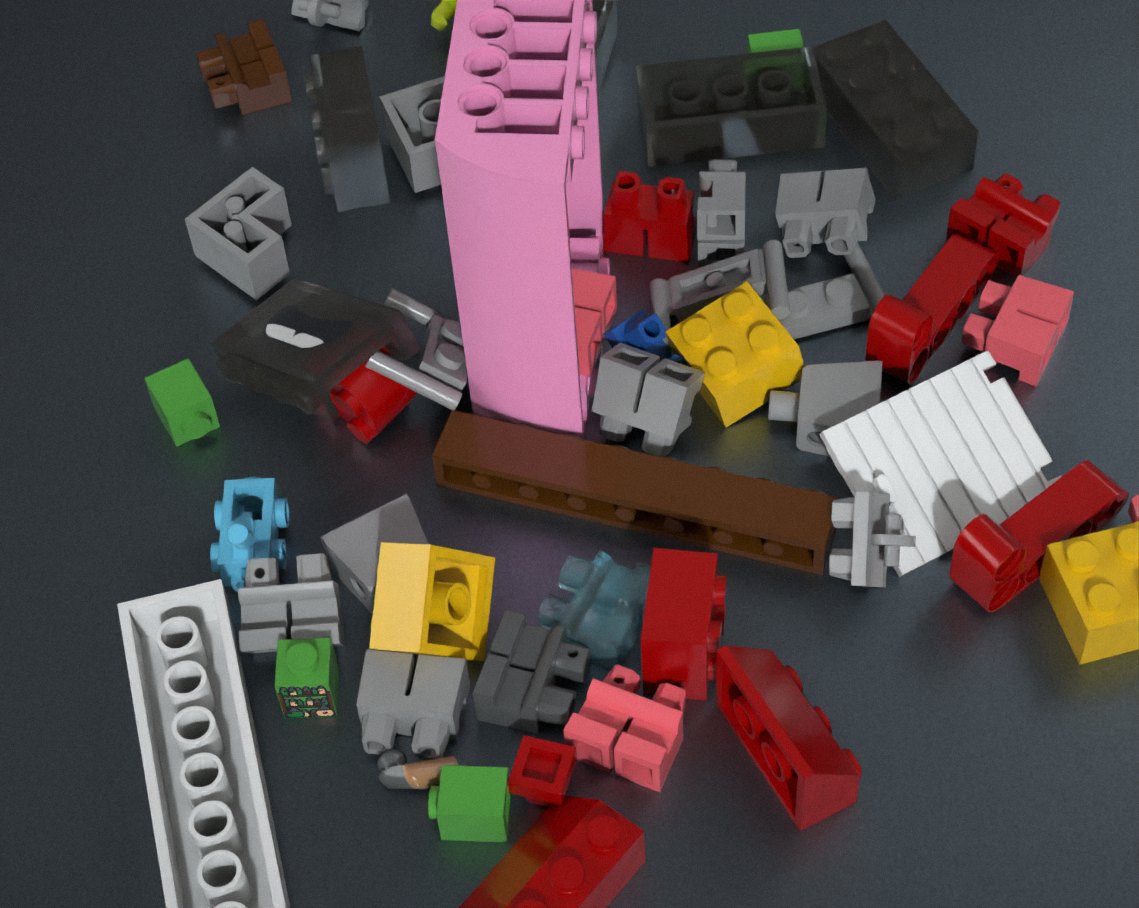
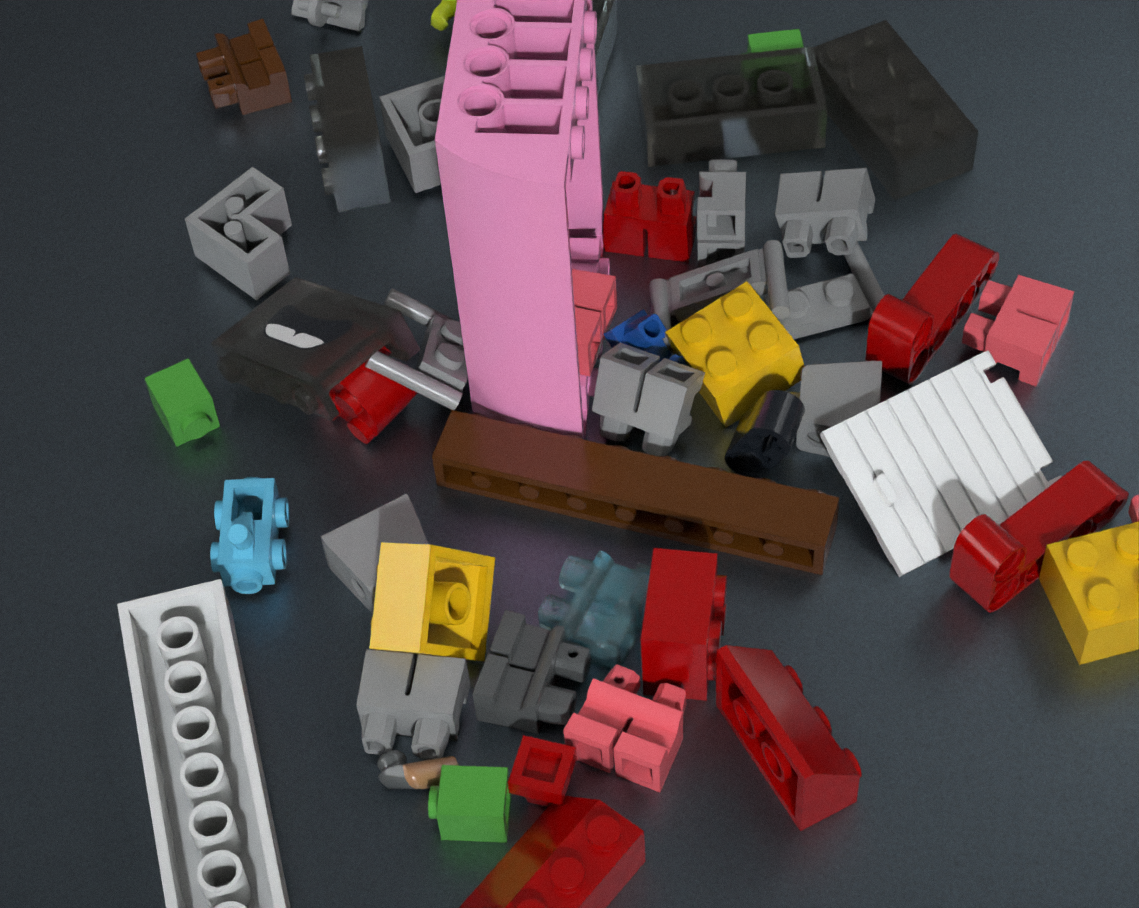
light grey hips [238,553,346,654] -> none
bright green brick [275,638,339,719] -> none
light grey hips [829,491,916,588] -> none
red hips [946,173,1060,278] -> none
none -> black beam [724,390,805,478]

